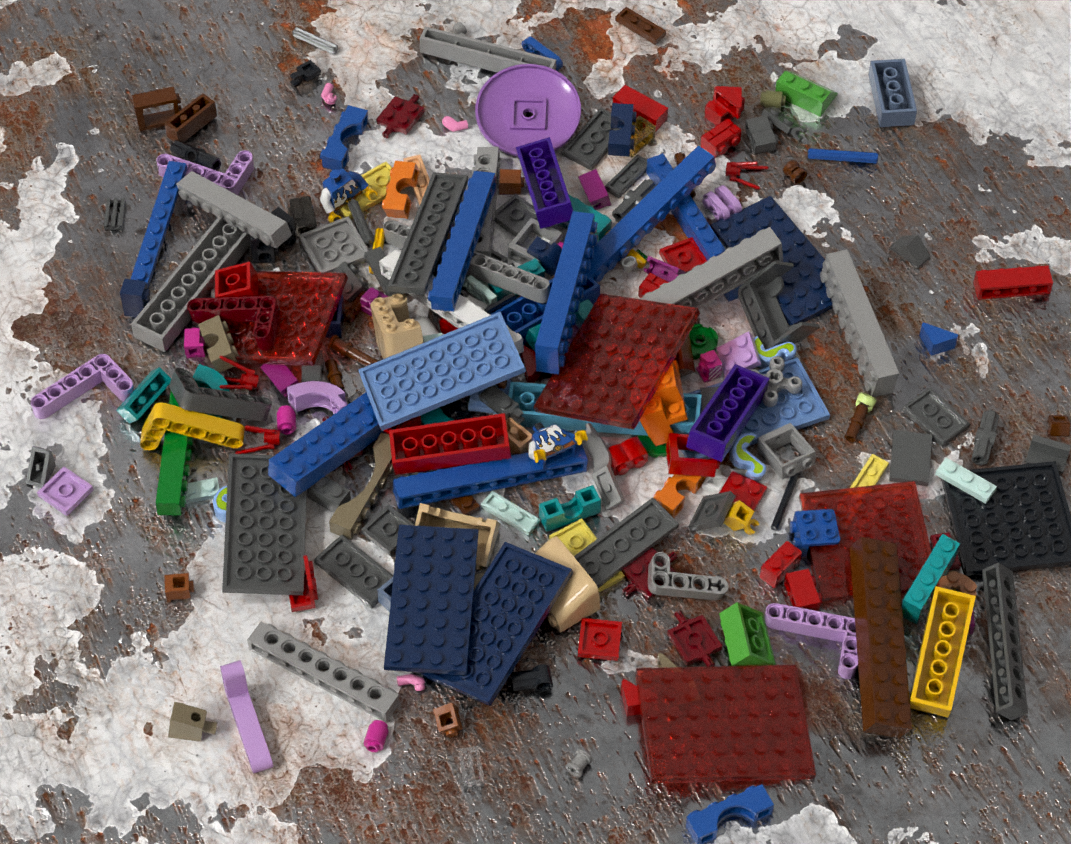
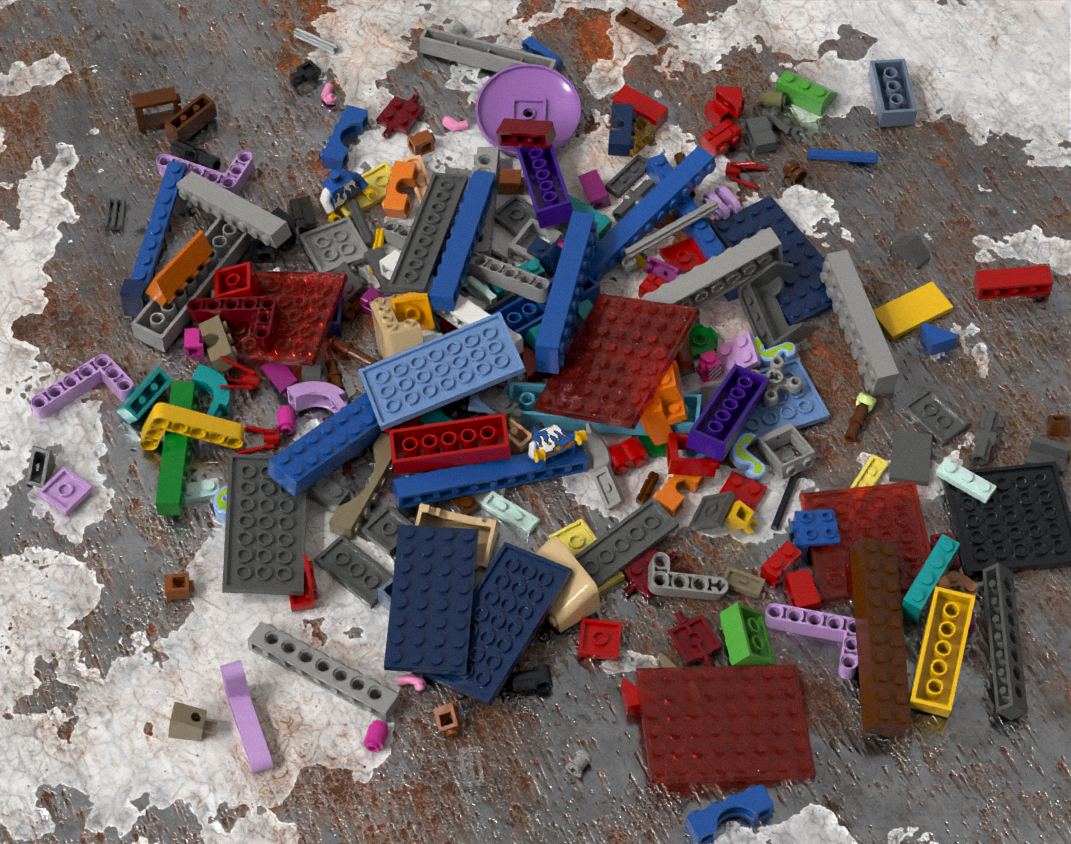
dark grey beam [169,368,272,421] -> none
teal arch [539,485,601,532] -> none
dark grey tile [562,107,620,170] -> none
white tile [702,473,728,494] -> none
none -> orange slope [145,229,213,307]
none -> light orange slope [390,292,435,330]
none -> dark orange brick [407,129,436,156]
none -> dark red brick [496,118,556,149]
none -> light grey axle [625,200,719,259]
none -> reddish brown axle [636,471,659,505]
none -> dark tan plate [723,566,766,599]
none -> yellow tile [873,281,954,340]

